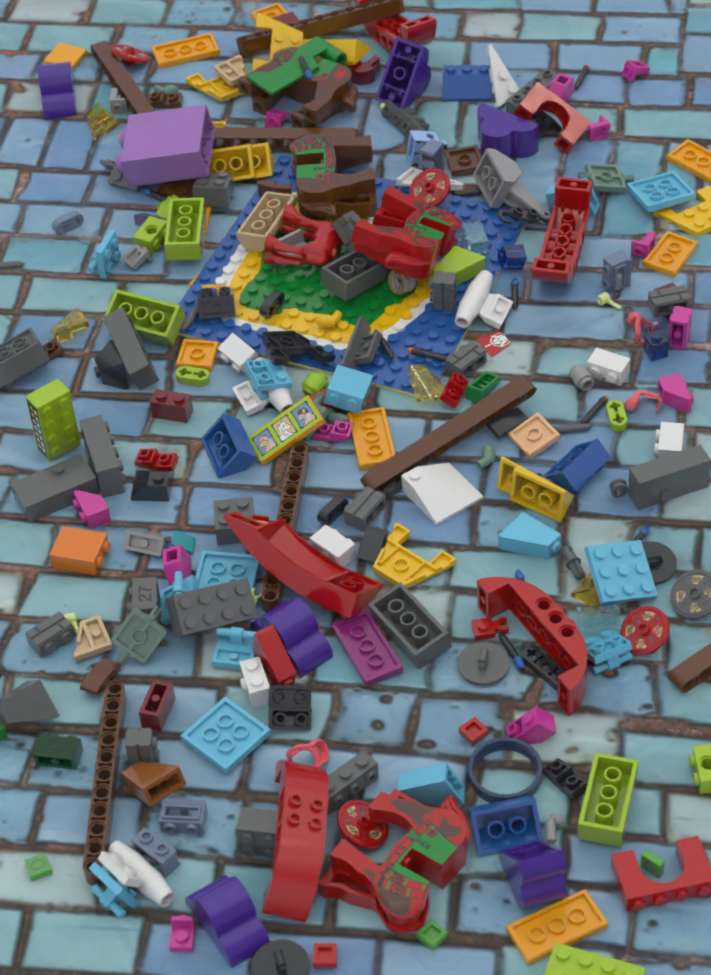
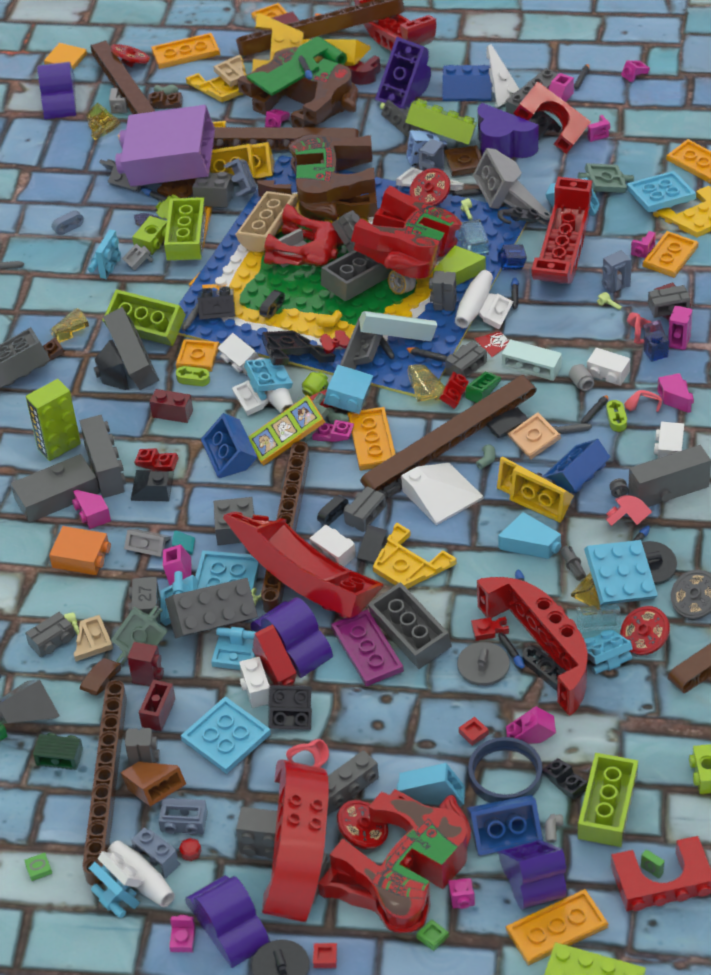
none -> dark red brick [127,642,164,686]
none -> red tile [179,838,202,861]
none -> sand blue window [224,158,257,197]
none -> red piece [320,330,350,353]
none -> light aqua brick [359,311,437,341]
none -> lime brick [405,99,478,145]
none -> dark pink bracket [448,878,475,909]
none -> yellowish green hand [461,198,473,221]
none -> light aqua brick [502,339,562,381]
none -> coral brick [605,495,652,526]

